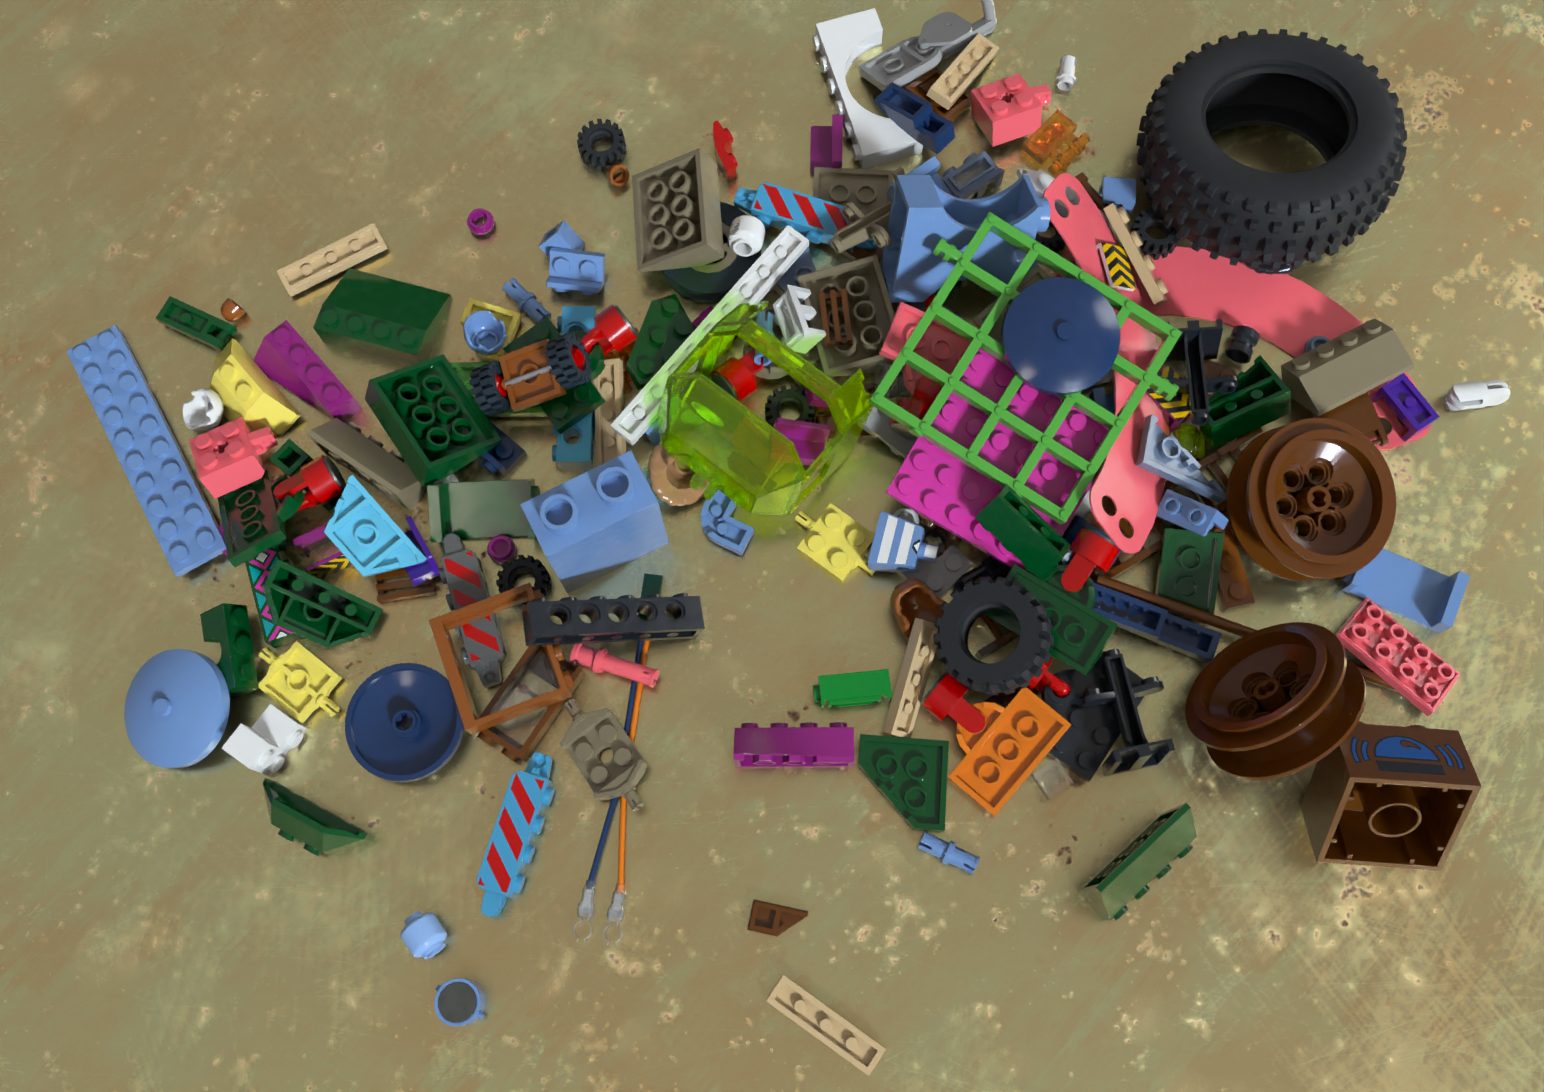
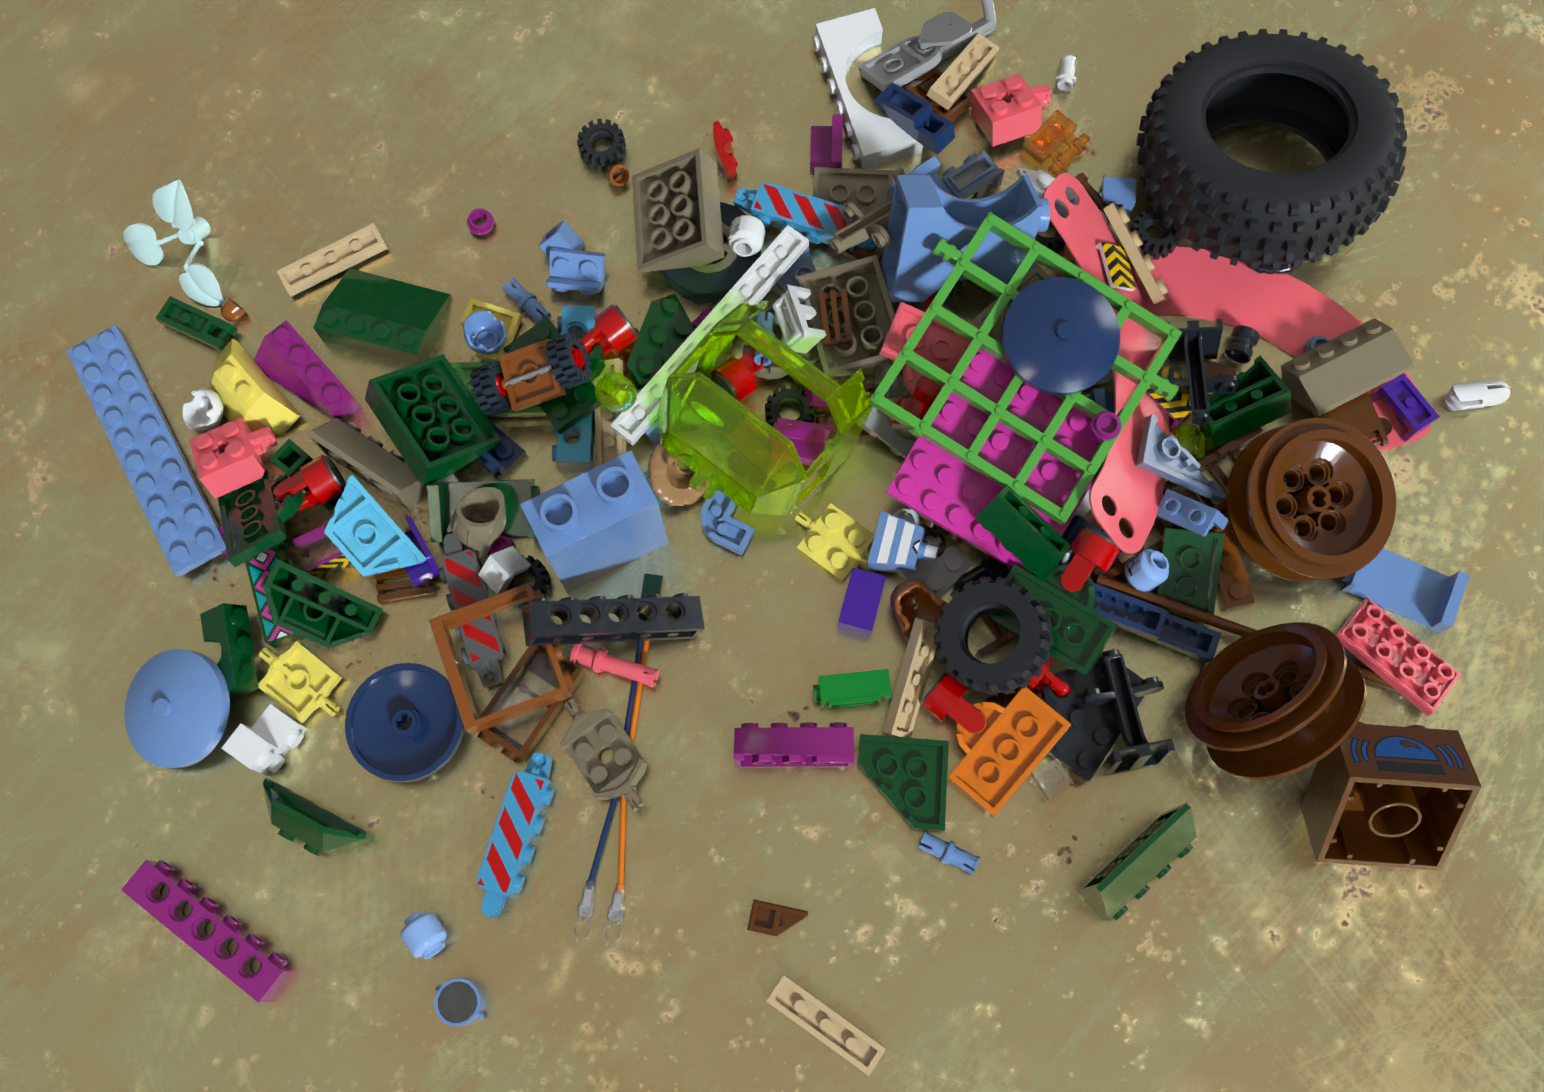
none -> magenta brick [121,860,293,1003]
none -> light aqua plant [123,179,225,307]
none -> dark tan helmet [447,487,506,559]
none -> white panel [478,546,531,594]
none -> clear neon green head [595,372,637,413]
none -> dark purple panel [837,568,886,637]
none -> magenta plate [1091,411,1121,441]
none -> light blue head [1124,549,1169,592]

